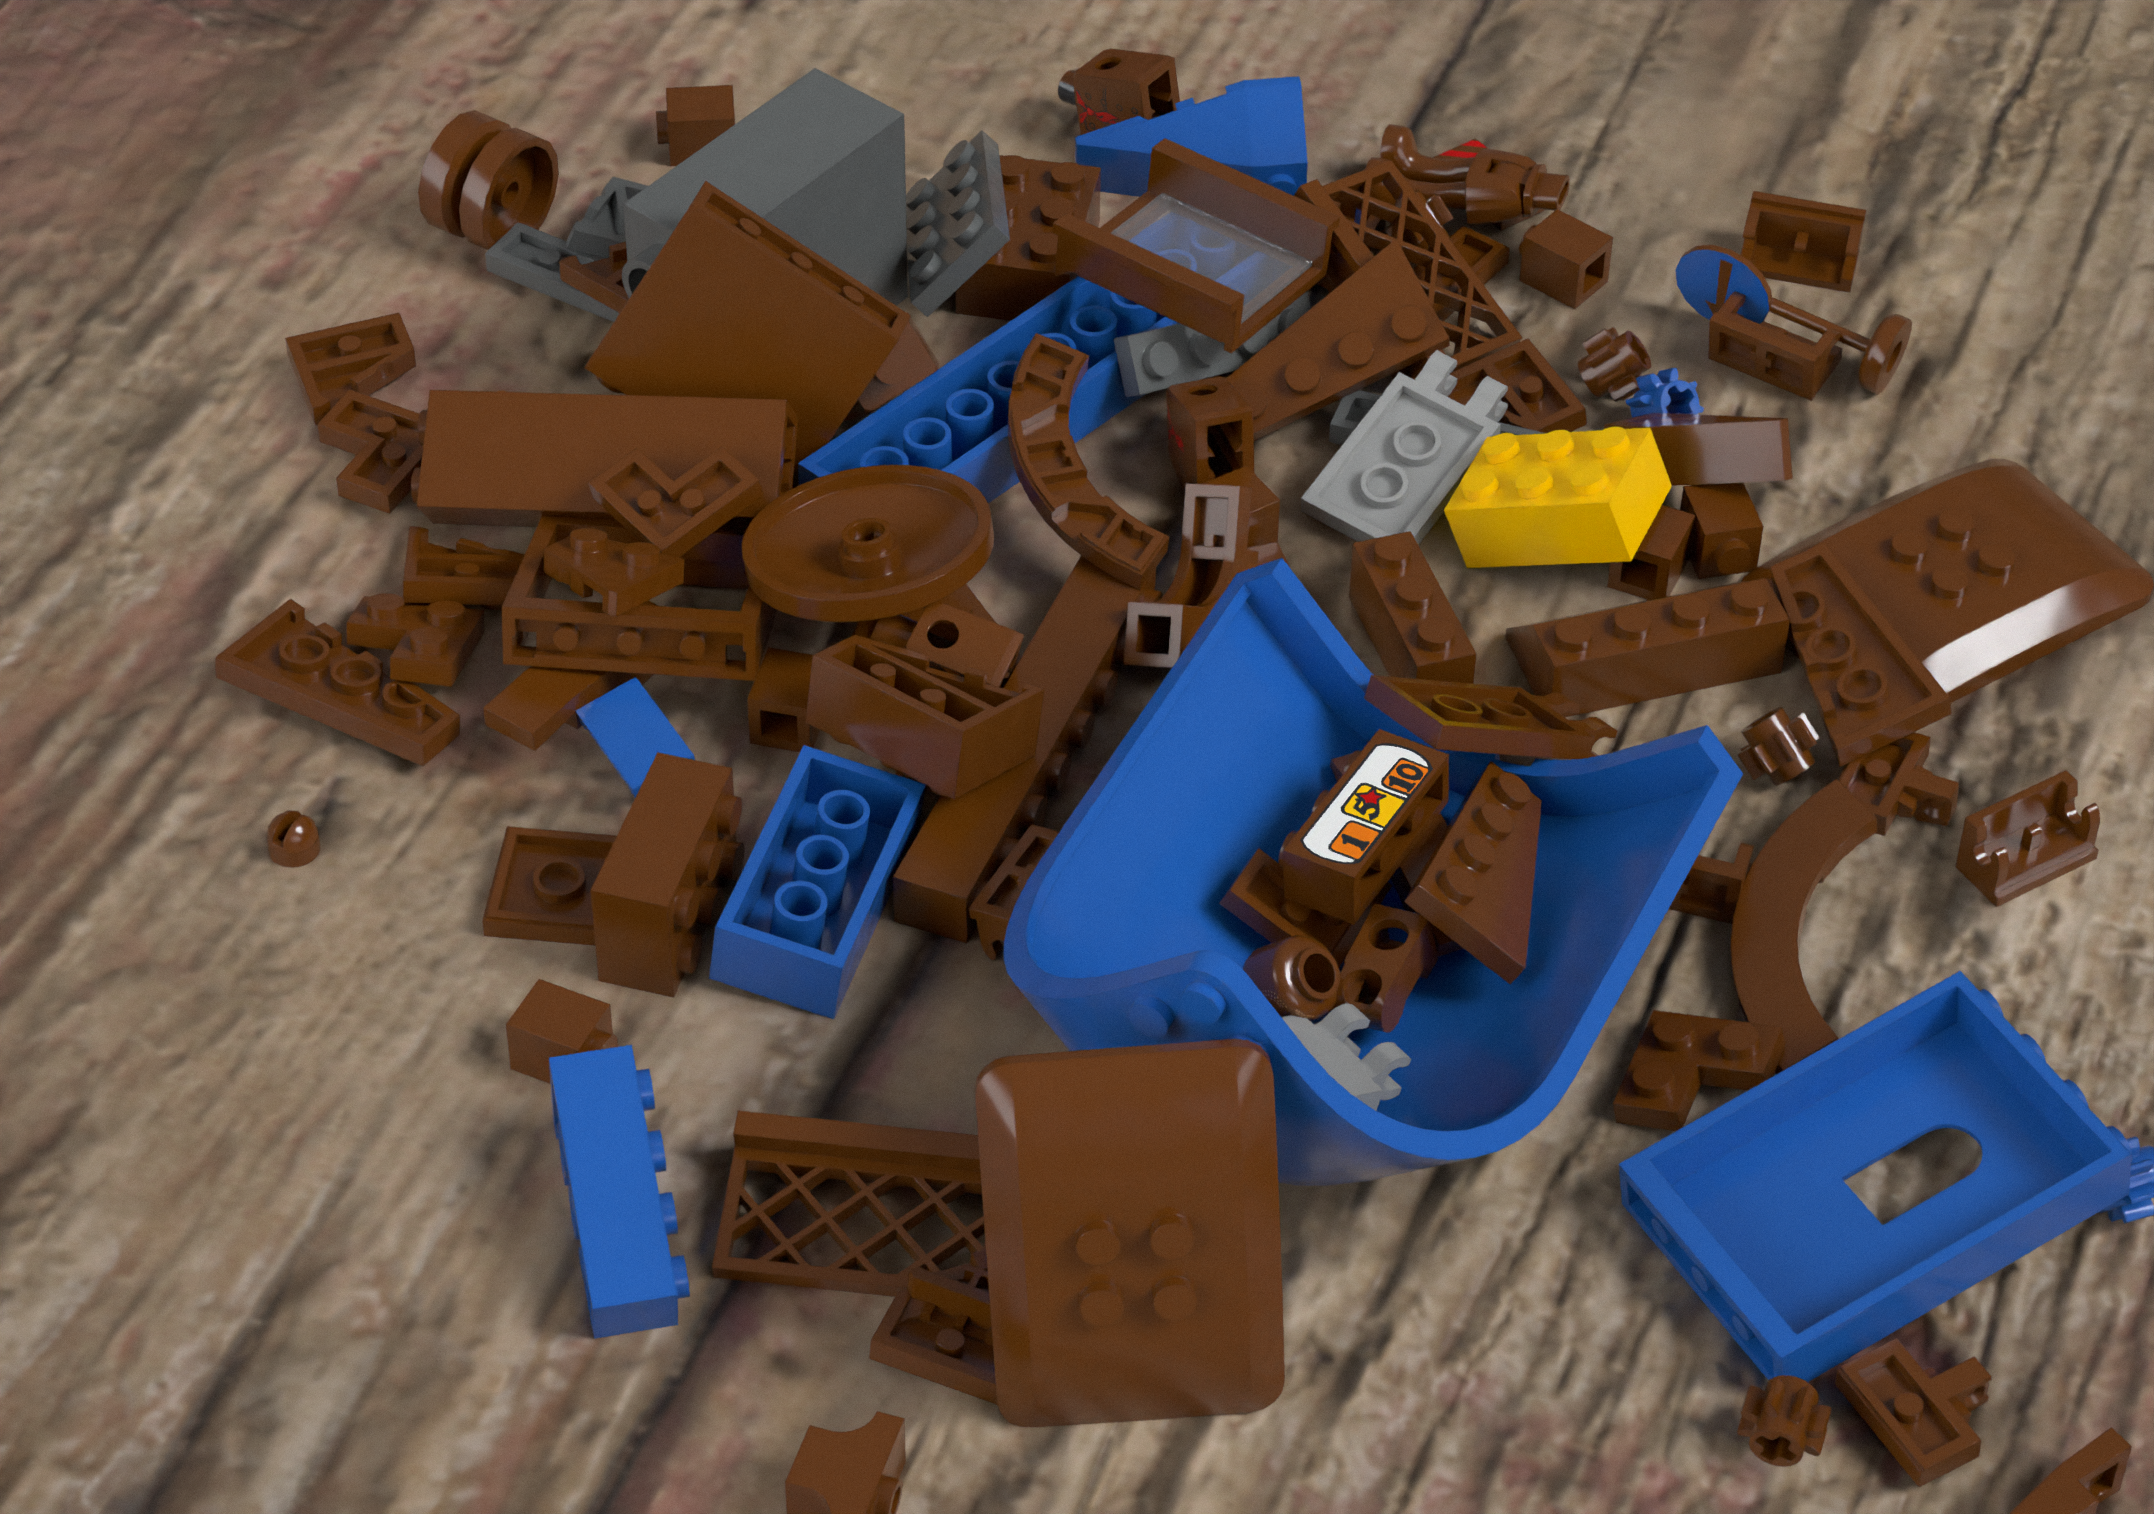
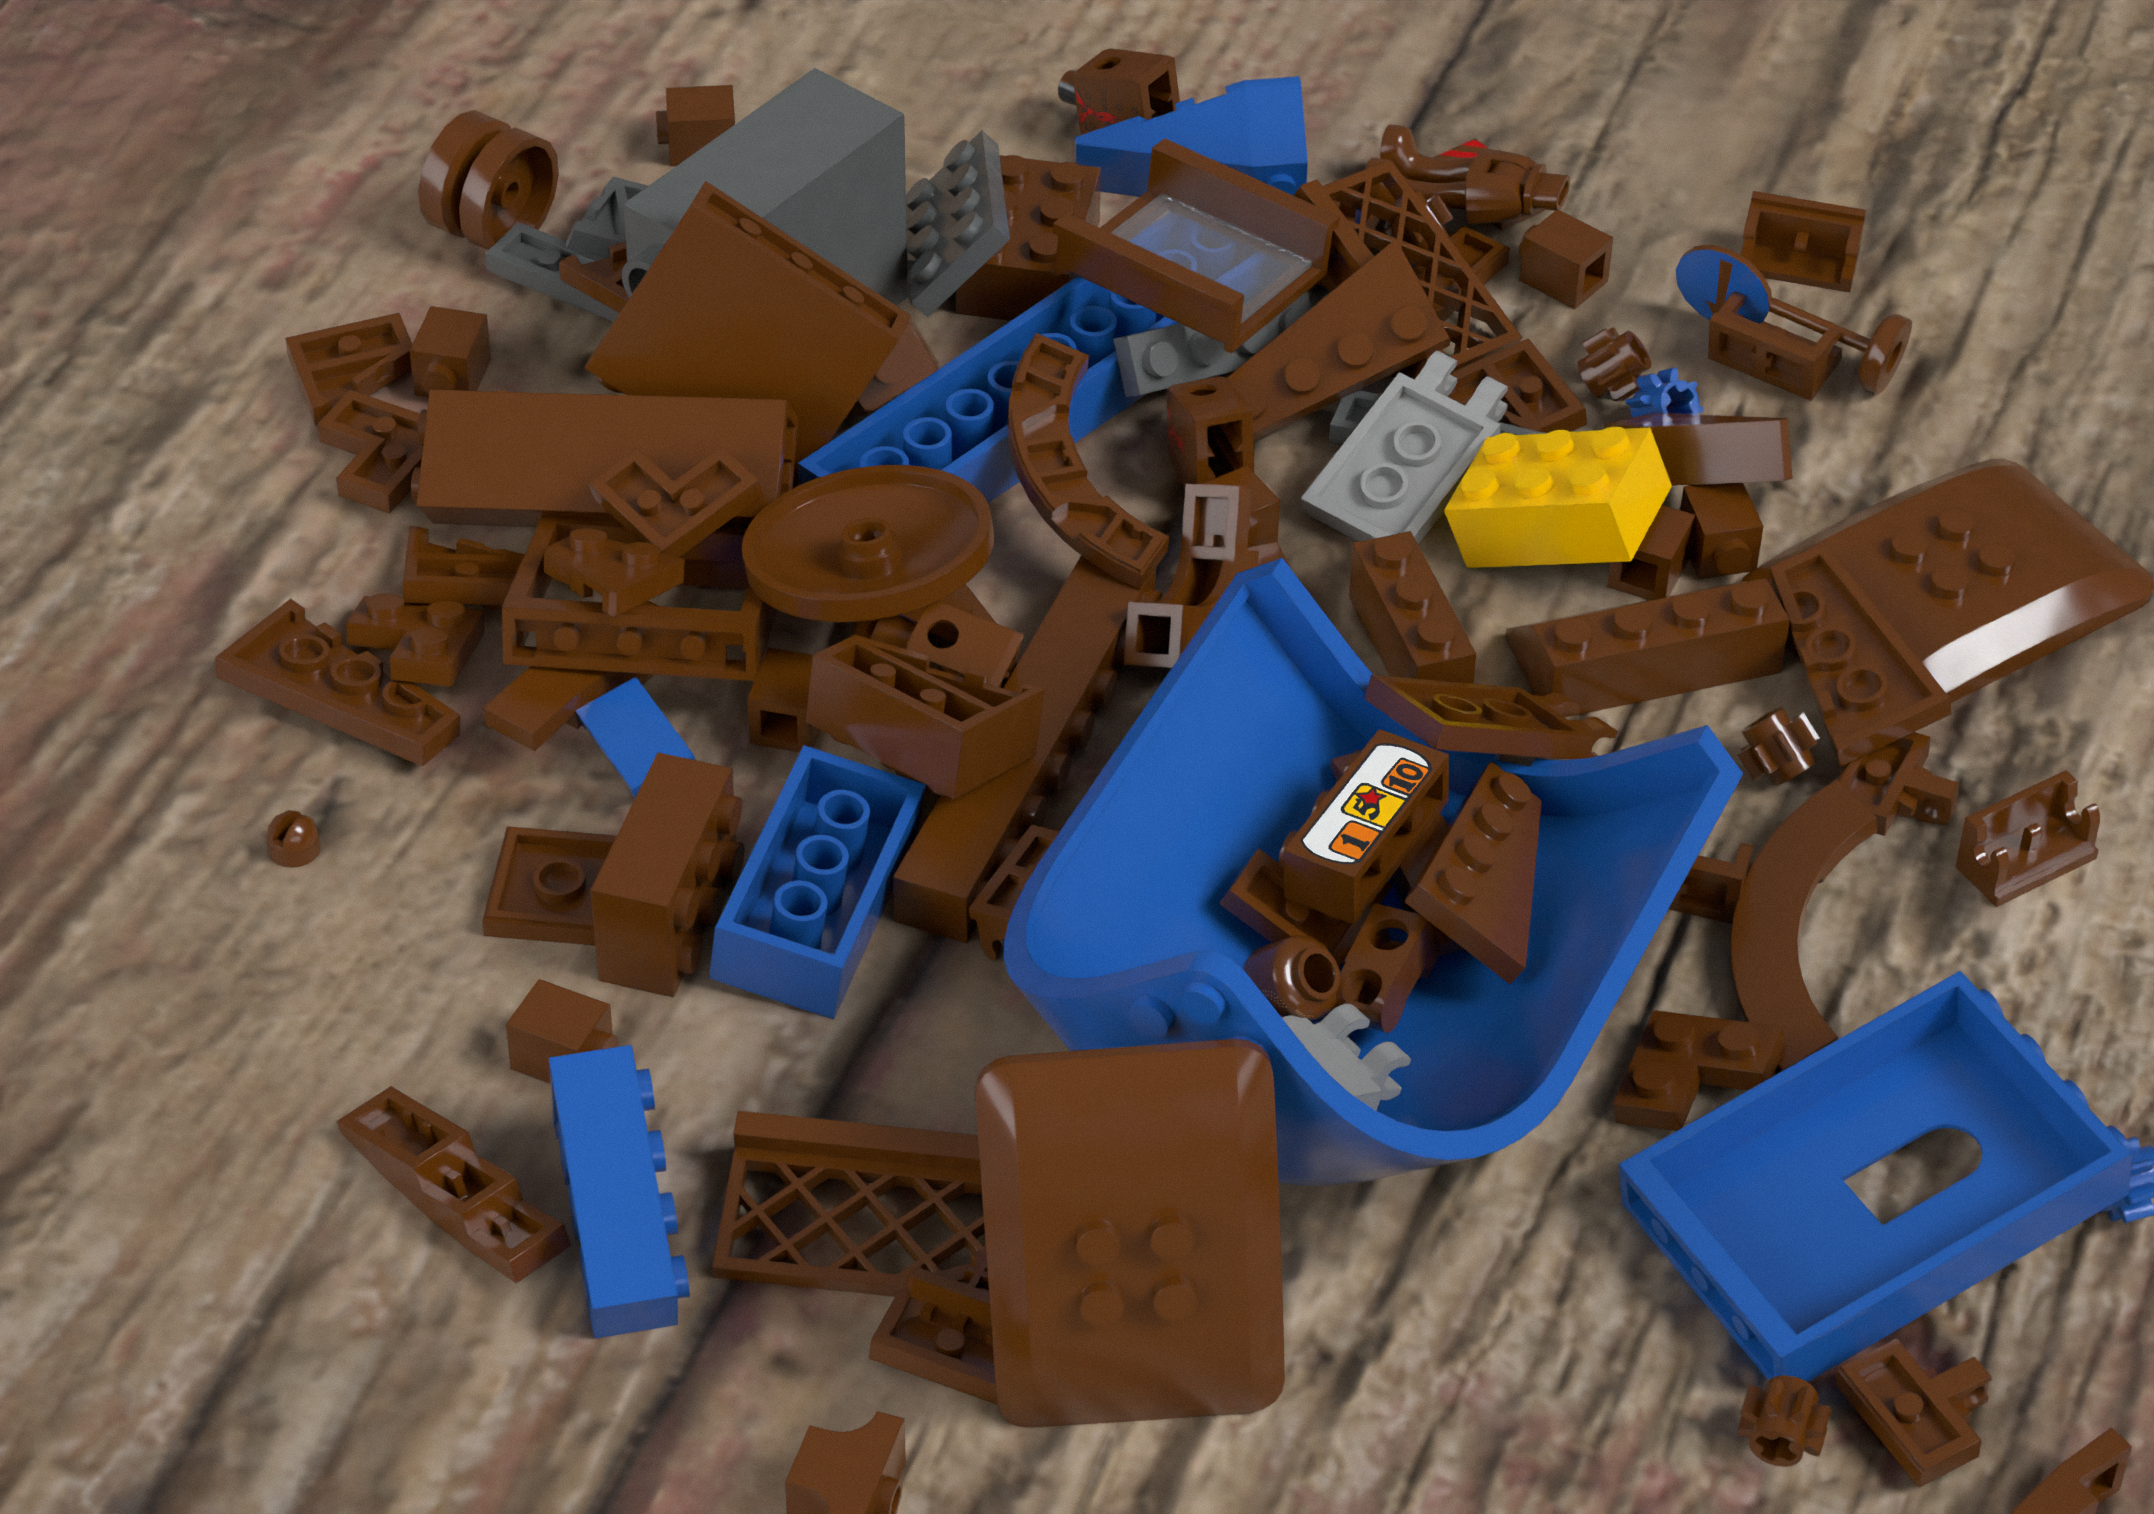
none -> reddish brown slope [336,1086,571,1283]
none -> reddish brown brick [409,306,491,398]

